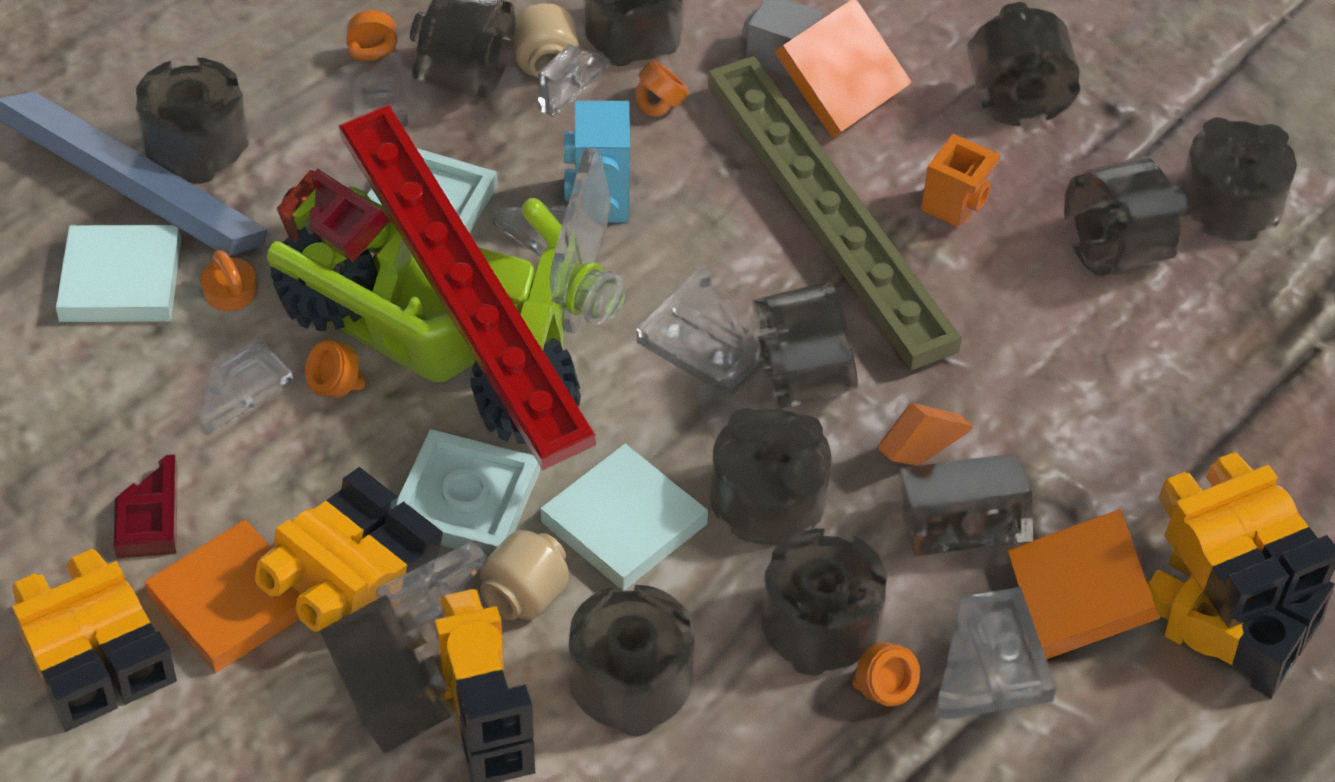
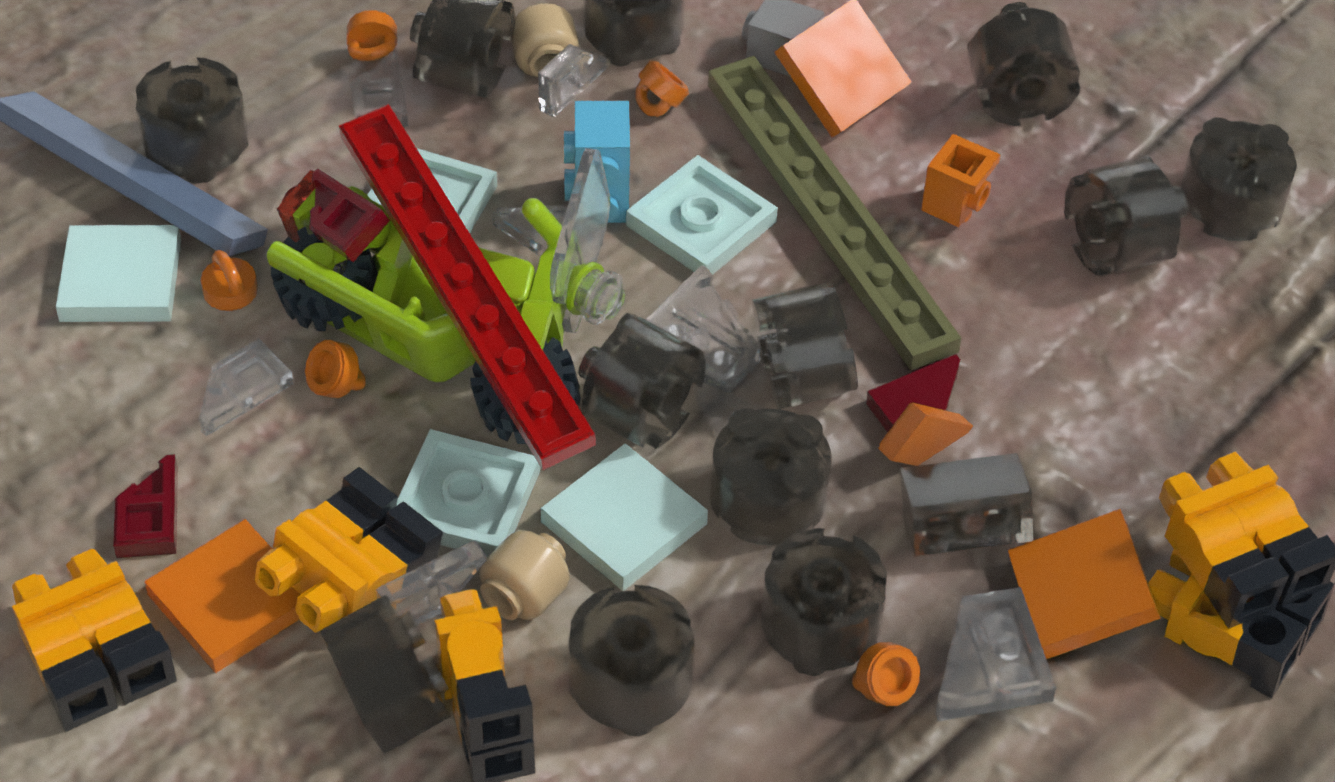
none -> clear smoke brick [578,313,706,449]
none -> light aqua tile [626,155,778,280]
none -> dark red tile [866,354,961,432]

